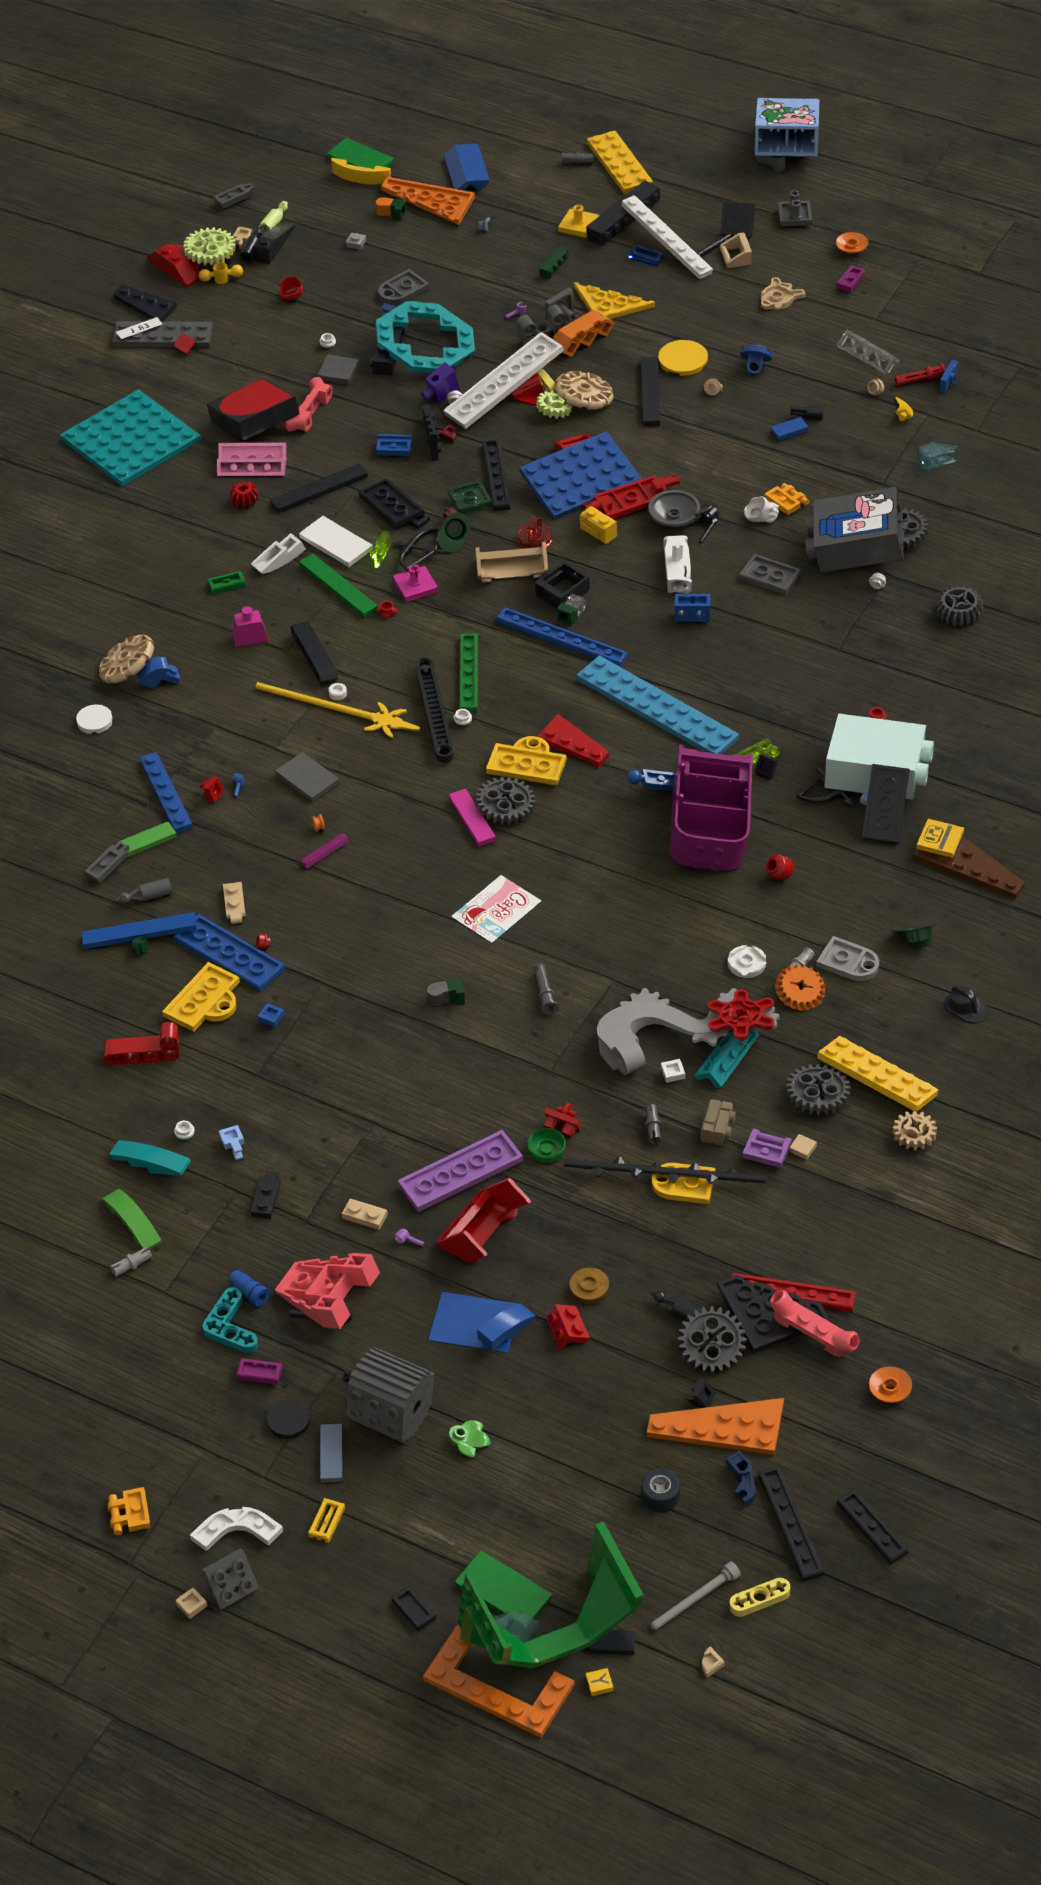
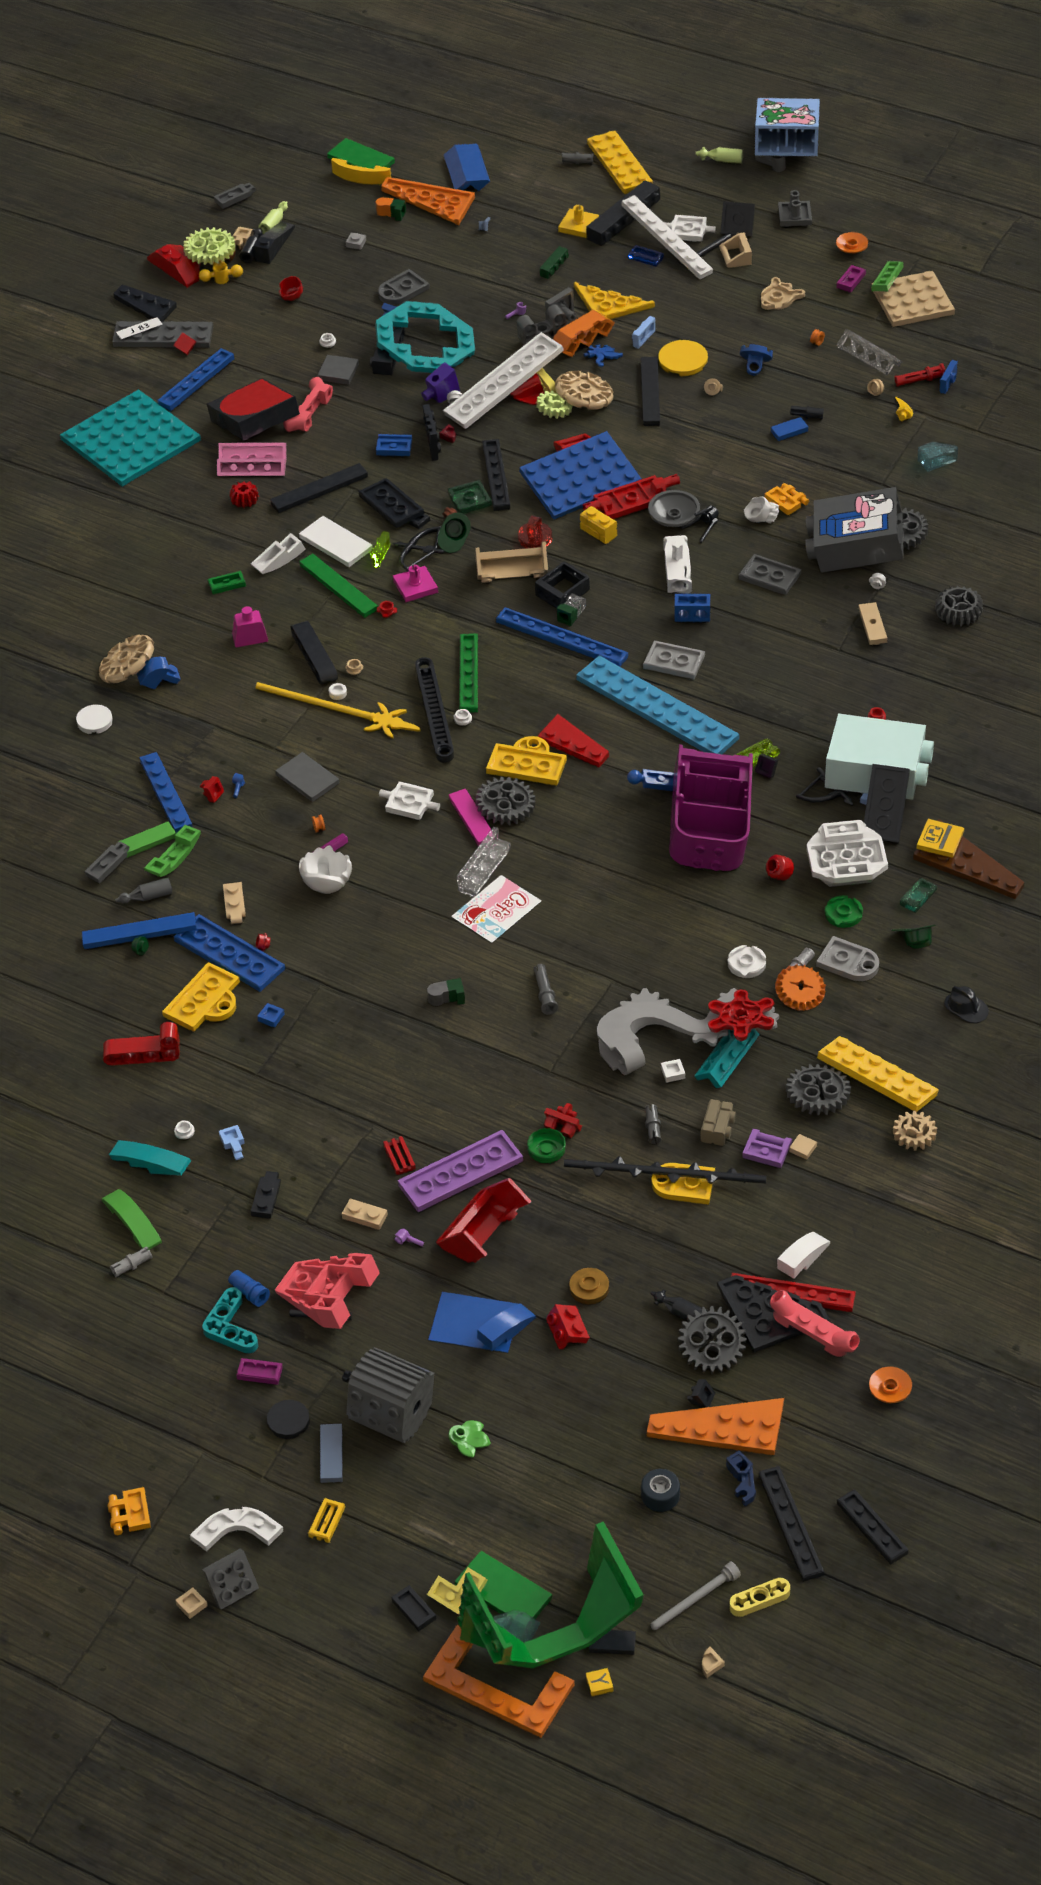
none -> bright green slope [144,825,201,877]
none -> blue plate [158,348,234,411]
none -> white piece [299,846,352,894]
none -> tan plate [346,659,363,675]
none -> white plate [379,782,440,820]
none -> red tile [383,1136,416,1175]
none -> light yellow plate [427,1568,488,1614]
none -> clear fence [457,827,511,897]
none -> blue piece [583,344,623,367]
none -> light blue plate [632,316,655,349]
none -> light grey tile [643,641,705,679]
none -> white plate [663,215,716,242]
none -> yellowish green wheel [696,147,743,164]
none -> white slope [777,1232,830,1278]
none -> white piece [807,820,888,887]
none -> orange bush [810,329,825,346]
none -> green tile [825,895,863,928]
none -> tan tile [858,602,887,645]
none -> bright green tile [871,261,903,291]
none -> tan plate [871,271,955,327]
none -> clear green tile [900,878,937,913]

